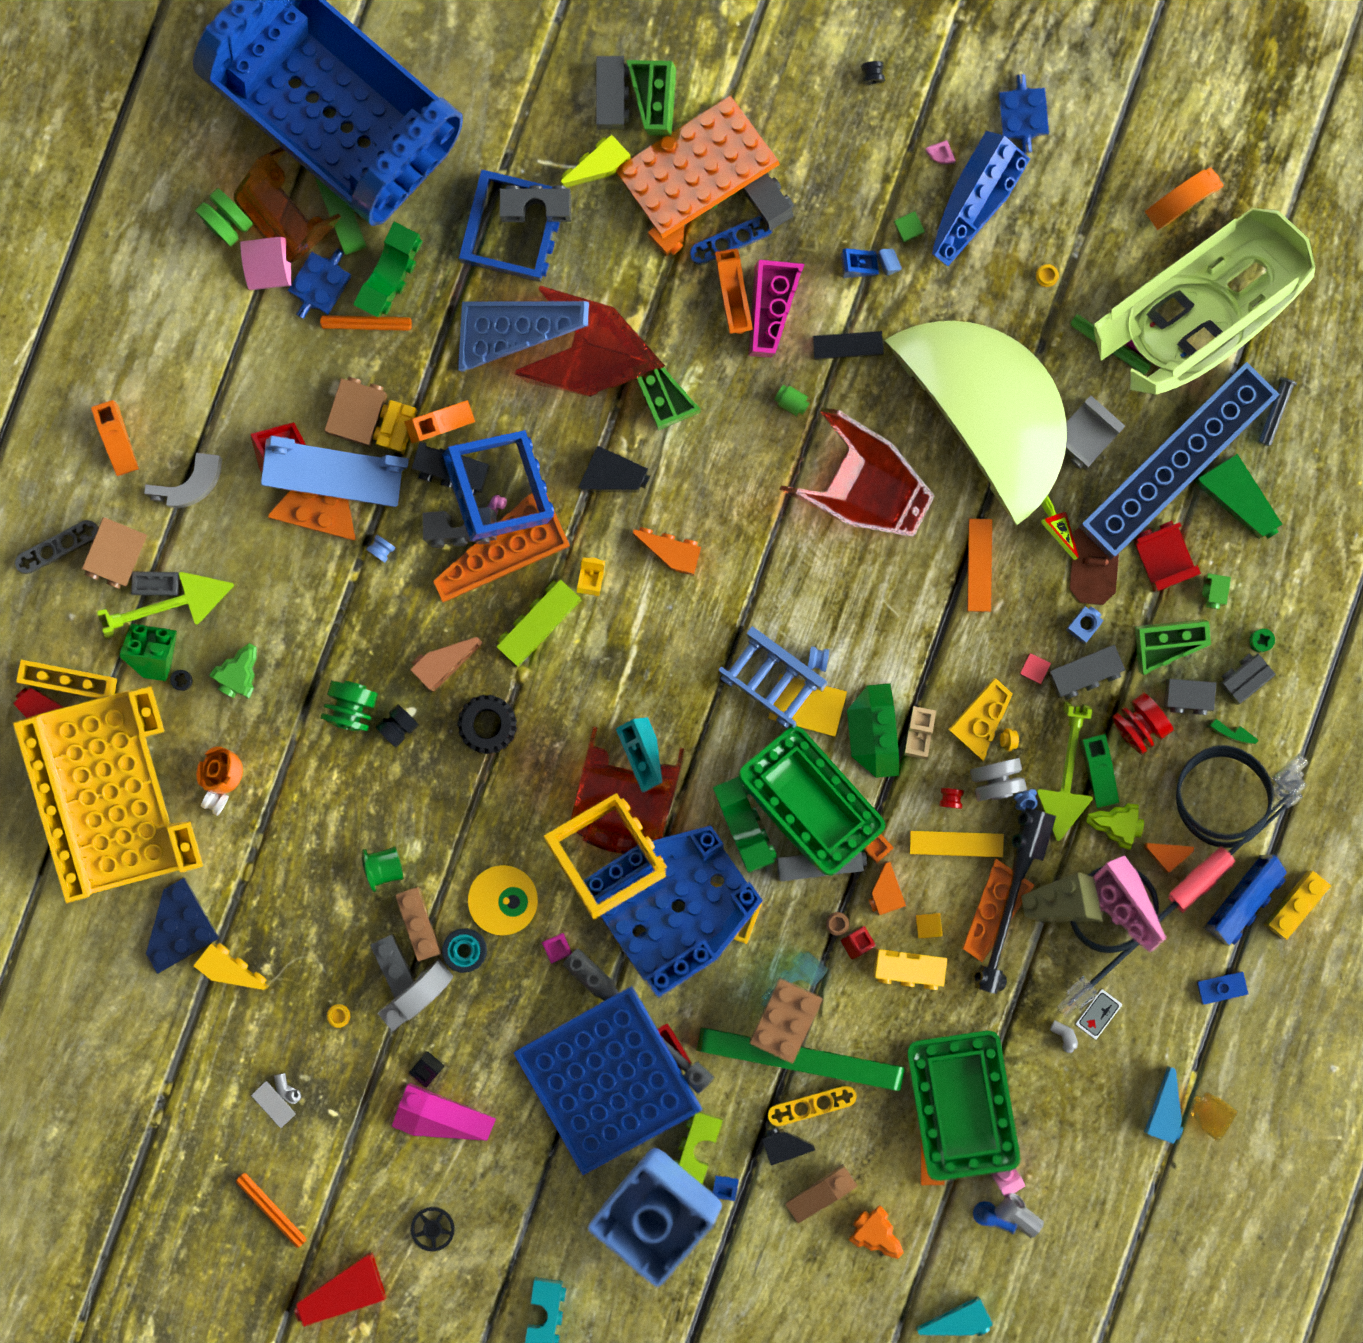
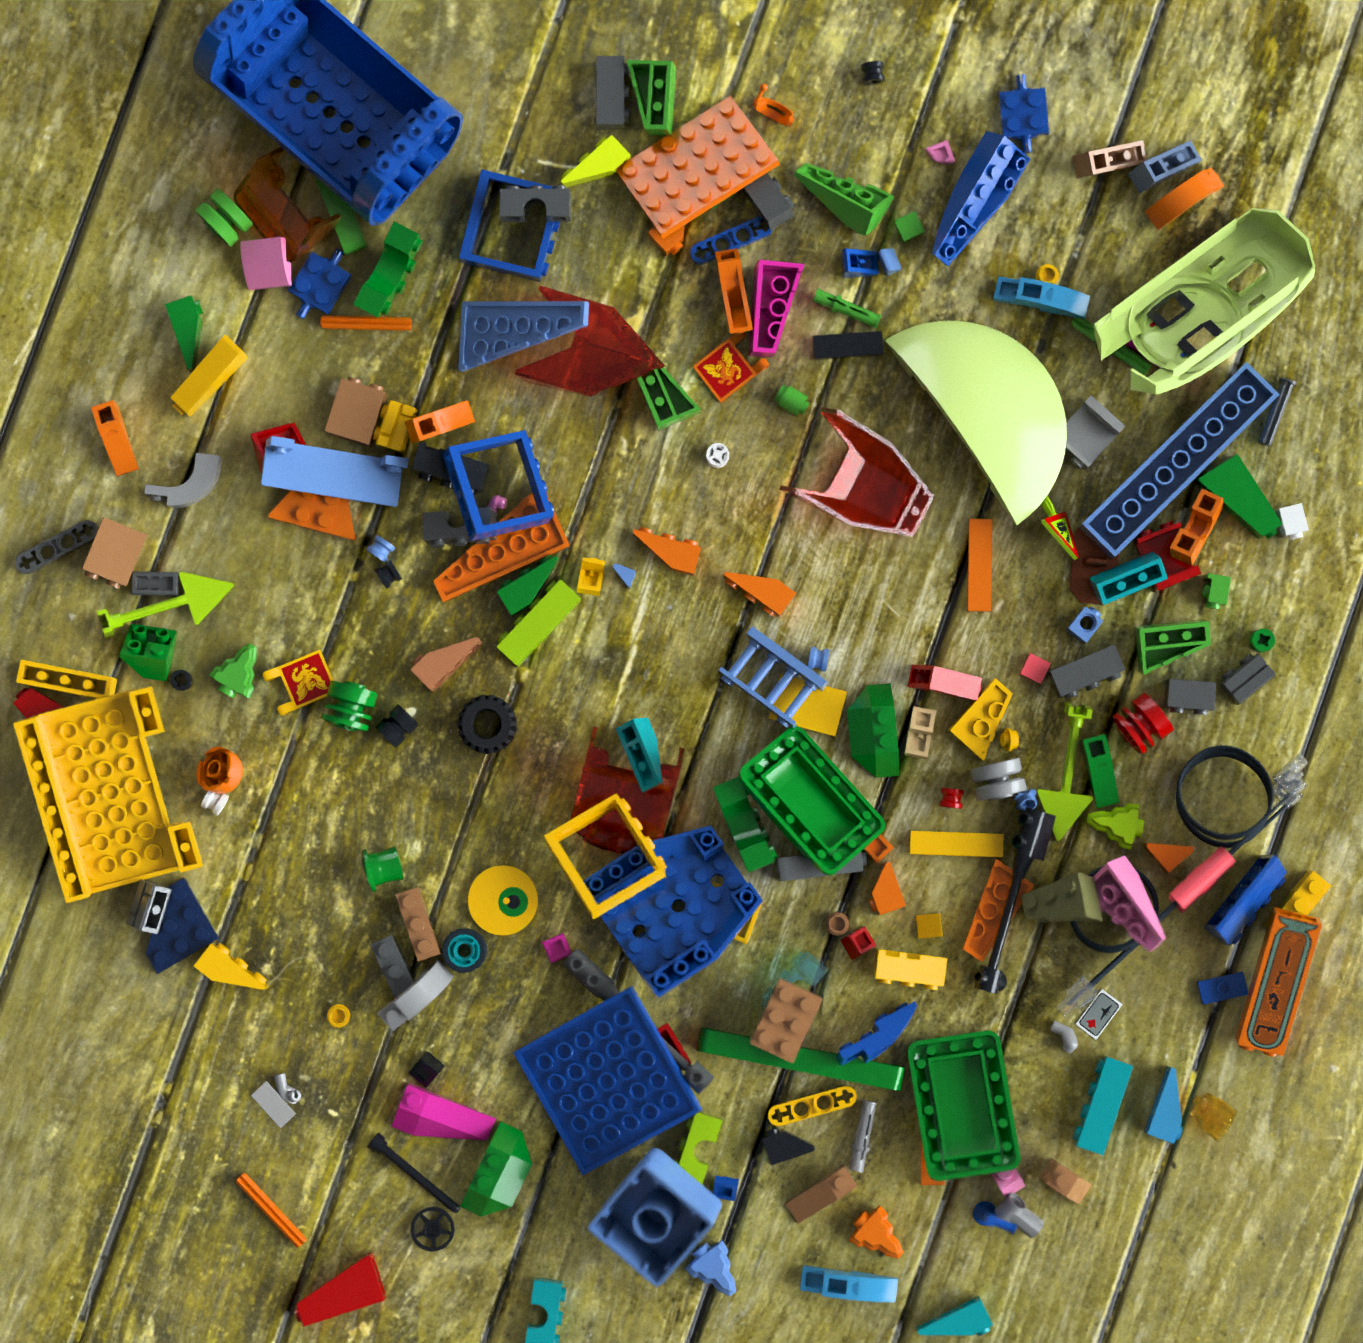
black slope [578,446,651,492] -> none
green slope [1207,719,1259,745] -> none
none -> dark grey brick [126,879,172,934]
none -> green slope [165,295,204,373]
none -> yellow slope [170,334,248,417]
none -> flag [263,649,333,716]
none -> black piece [367,1132,460,1213]
none -> black wheel [374,560,402,589]
none -> green wedge [460,1121,533,1217]
none -> green slope [497,555,559,617]
none -> medium blue slope [613,563,636,589]
none -> medium blue rock [685,1240,736,1297]
none -> flag [692,333,769,403]
none -> white wheel [706,443,729,468]
none -> orange slope [723,572,796,617]
none -> orange helmet [753,83,795,128]
none -> bright green wedge [794,163,894,236]
none -> dark azure slope [800,1265,898,1302]
none -> bright green pin [812,288,881,329]
none -> blue slope [836,1002,917,1066]
none -> light grey pin [849,1100,877,1172]
none -> slope [907,665,982,701]
none -> dark azure slope [994,276,1090,319]
none -> medium nougat slope [1040,1158,1092,1204]
none -> medium nougat slope [1072,140,1147,178]
none -> teal brick [1072,1055,1133,1156]
none -> teal brick [1089,551,1168,605]
none -> sand blue slope [1128,140,1202,194]
none -> orange arch [1170,489,1224,566]
none -> brick [1235,907,1322,1057]
none -> white brick [1275,503,1309,540]

